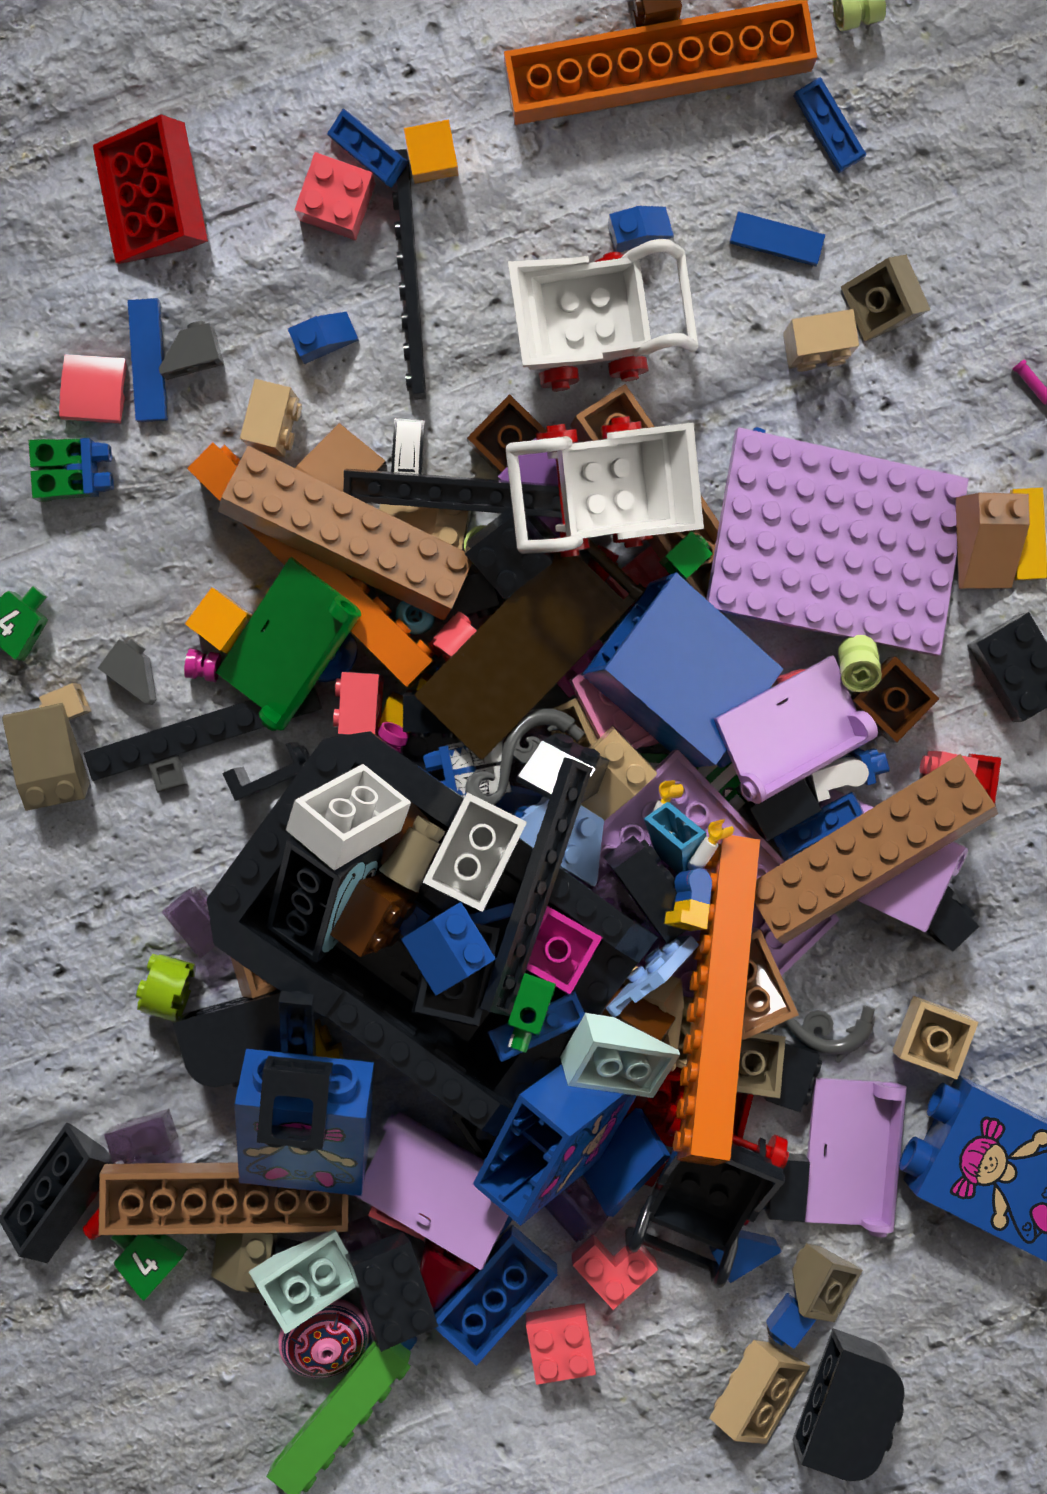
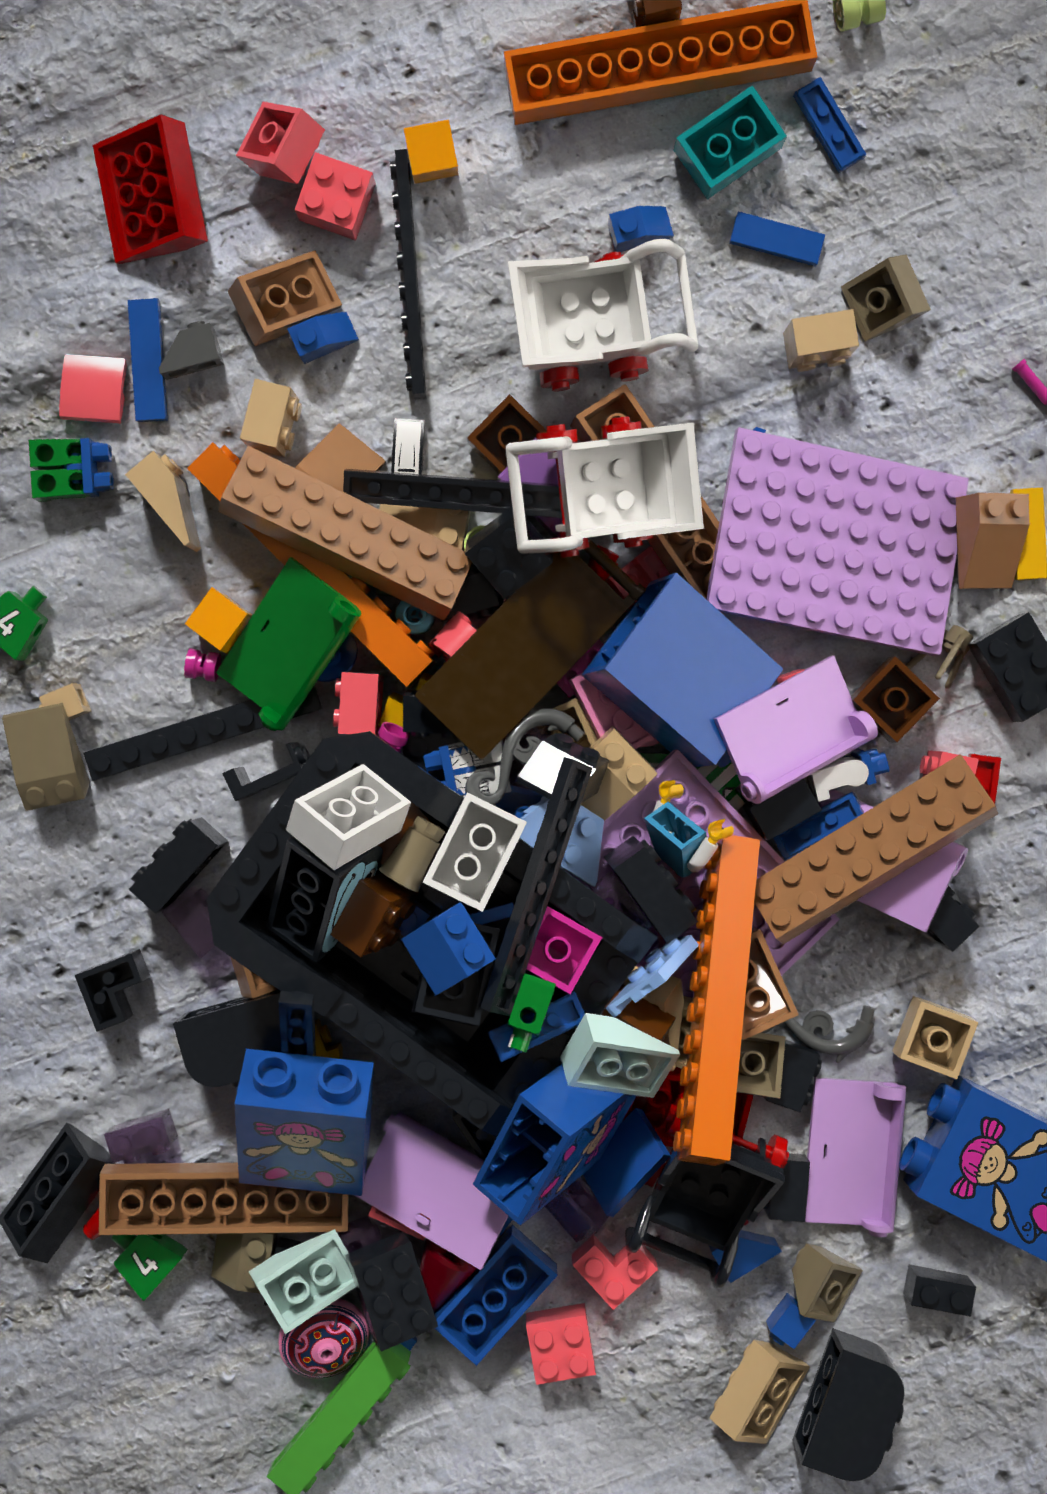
dark grey slope [98,638,156,705] -> none
lime brick [136,954,196,1022] -> none
dark grey tile [149,755,188,793] -> none
black window [257,1056,333,1151] -> none
blue tile [327,108,409,188] -> none
green brick [659,531,713,580] -> none
leg [664,868,712,931] -> none
yellowish green wheel [838,635,882,692] -> none
none -> black brick [75,949,150,1032]
none -> tan slope [125,451,201,552]
none -> black brick [128,817,228,914]
none -> medium nougat slope [227,250,342,346]
none -> coral brick [236,101,325,184]
none -> teal brick [673,85,787,200]
none -> black brick [903,1264,976,1317]
none -> dark tan plant [906,625,973,689]

